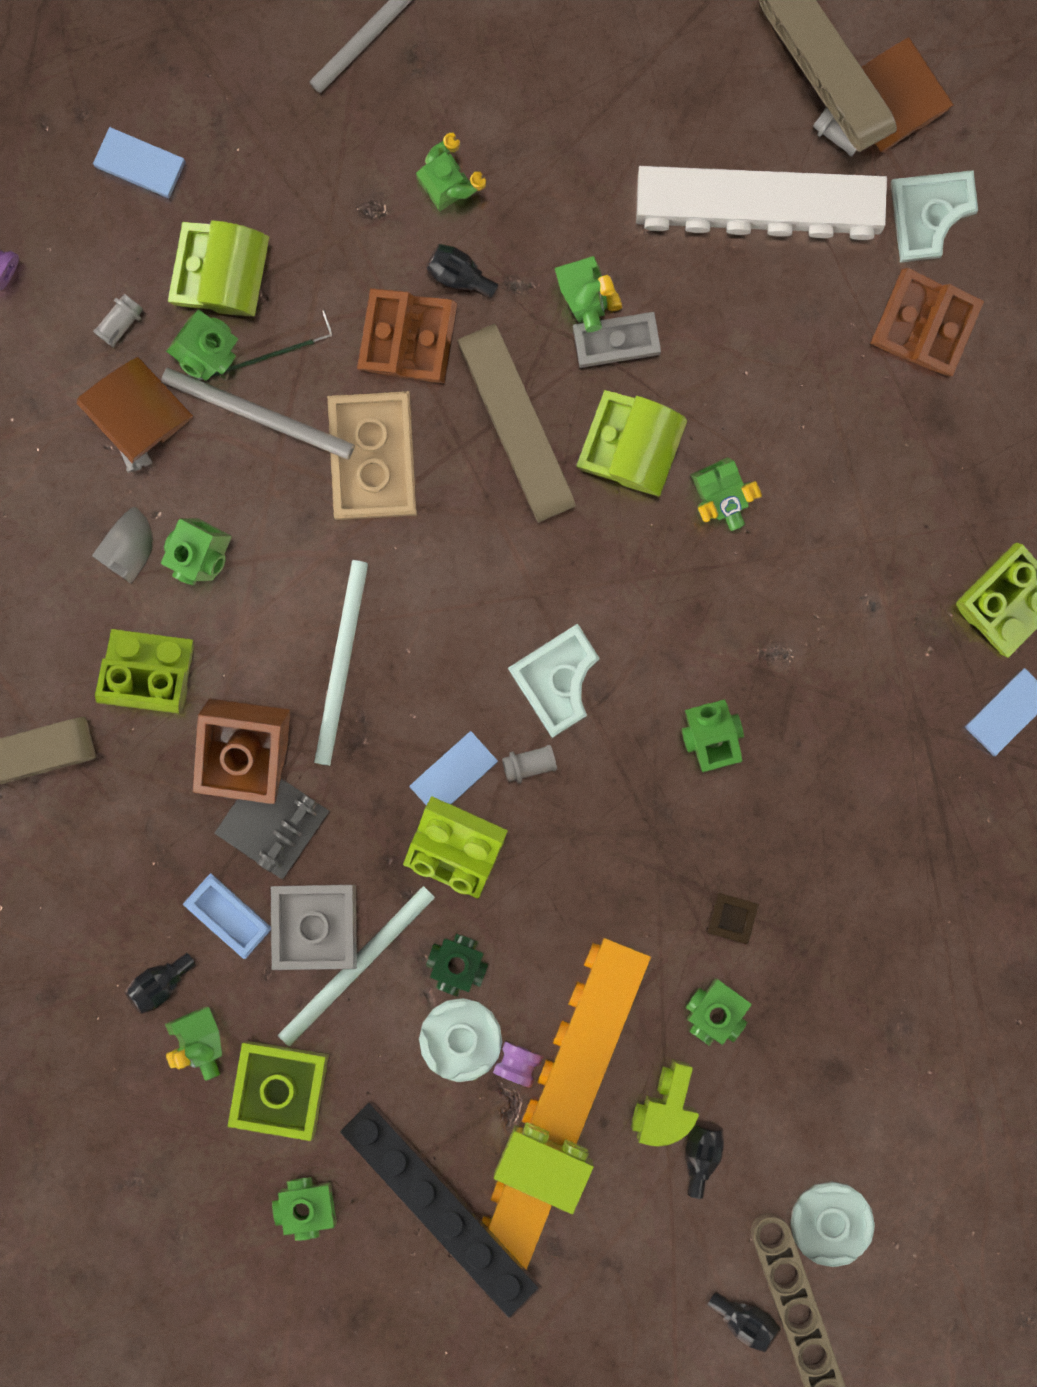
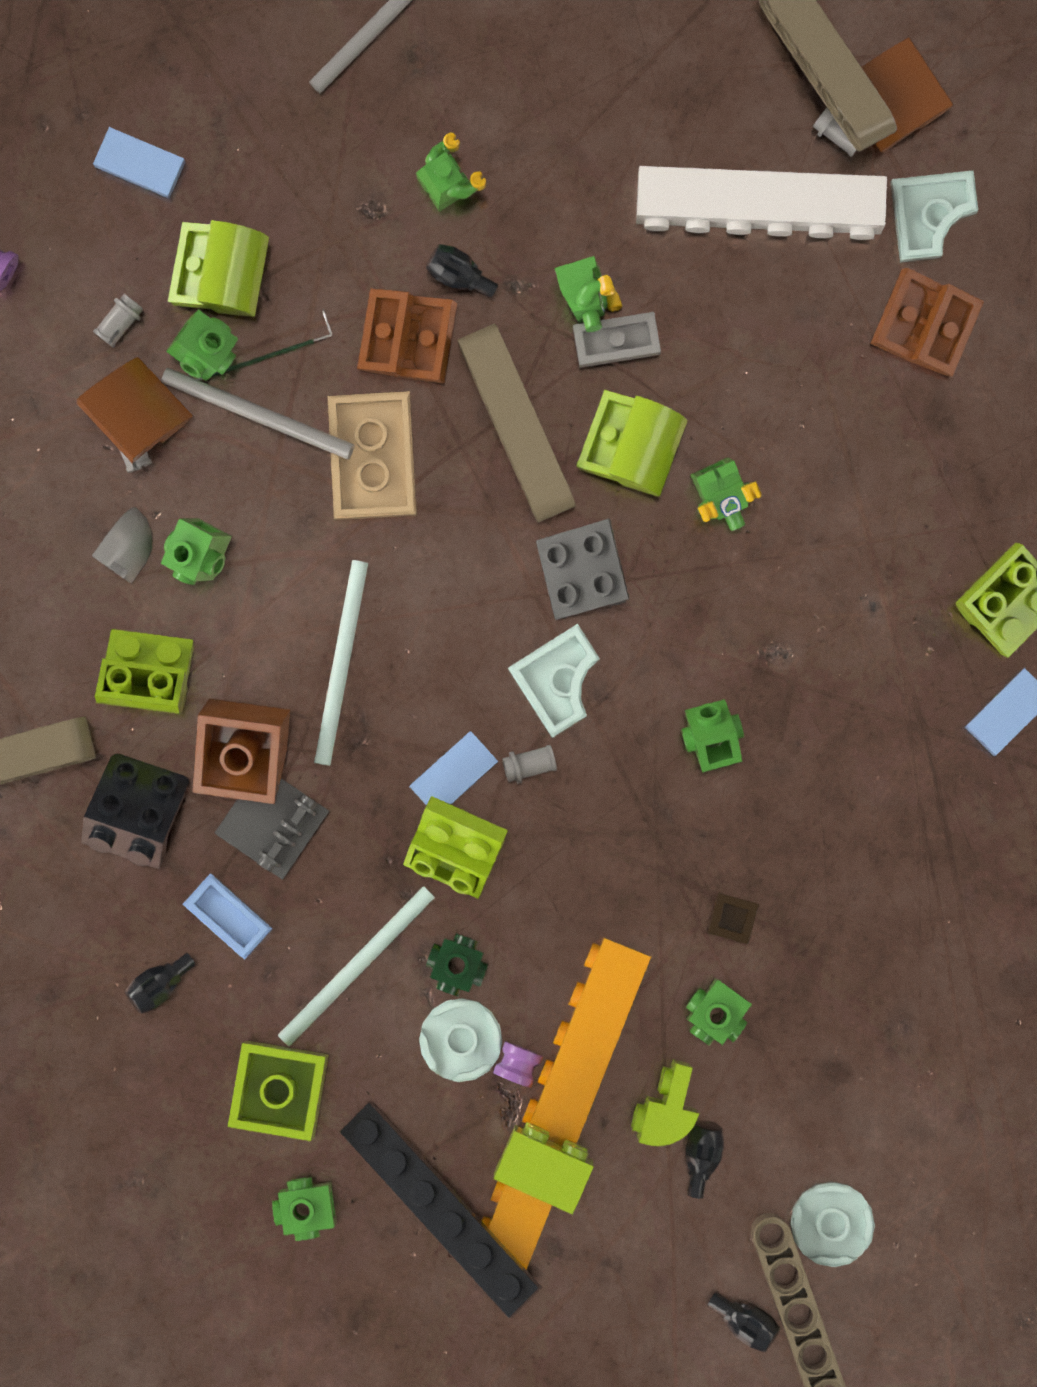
bright green piece [165,1007,222,1081] -> none
light grey plate [271,885,357,970] -> none
none -> black bracket [81,754,189,869]
none -> dark grey hinge [536,519,630,620]

